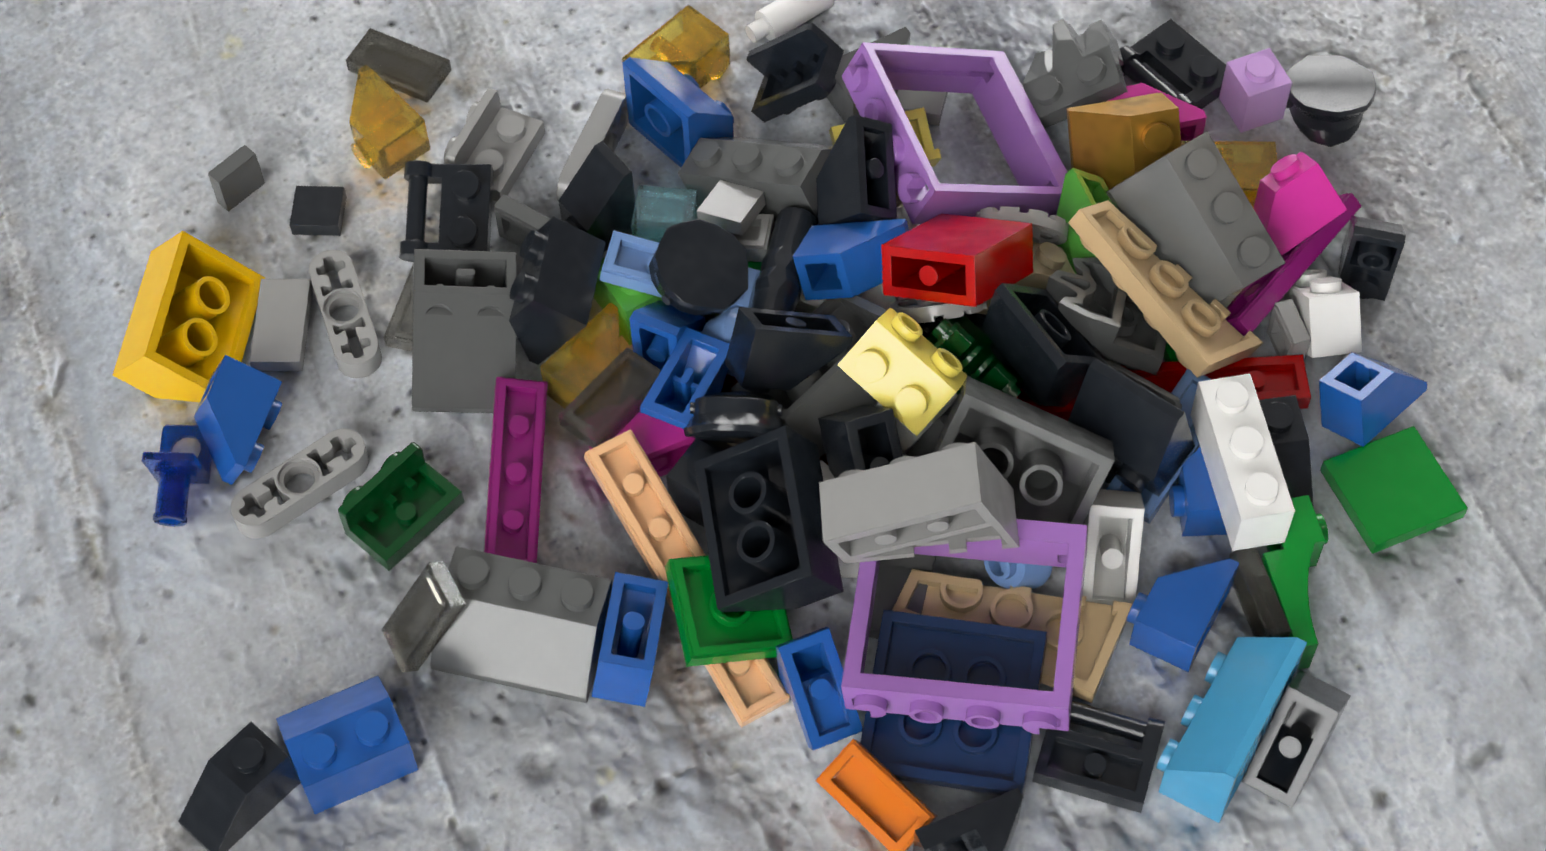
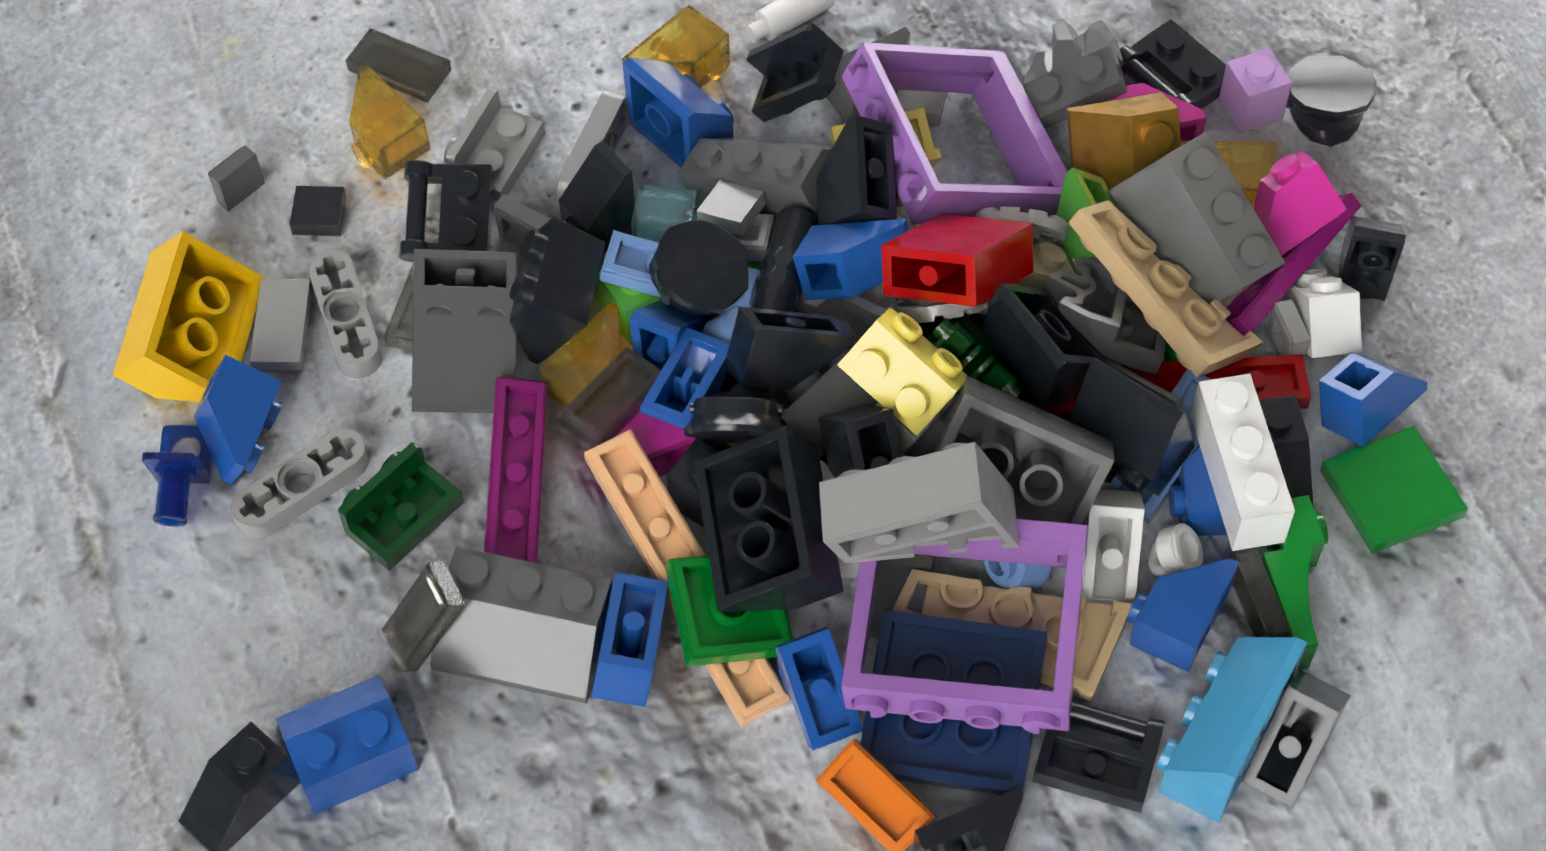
none -> white tile [1148,523,1203,577]

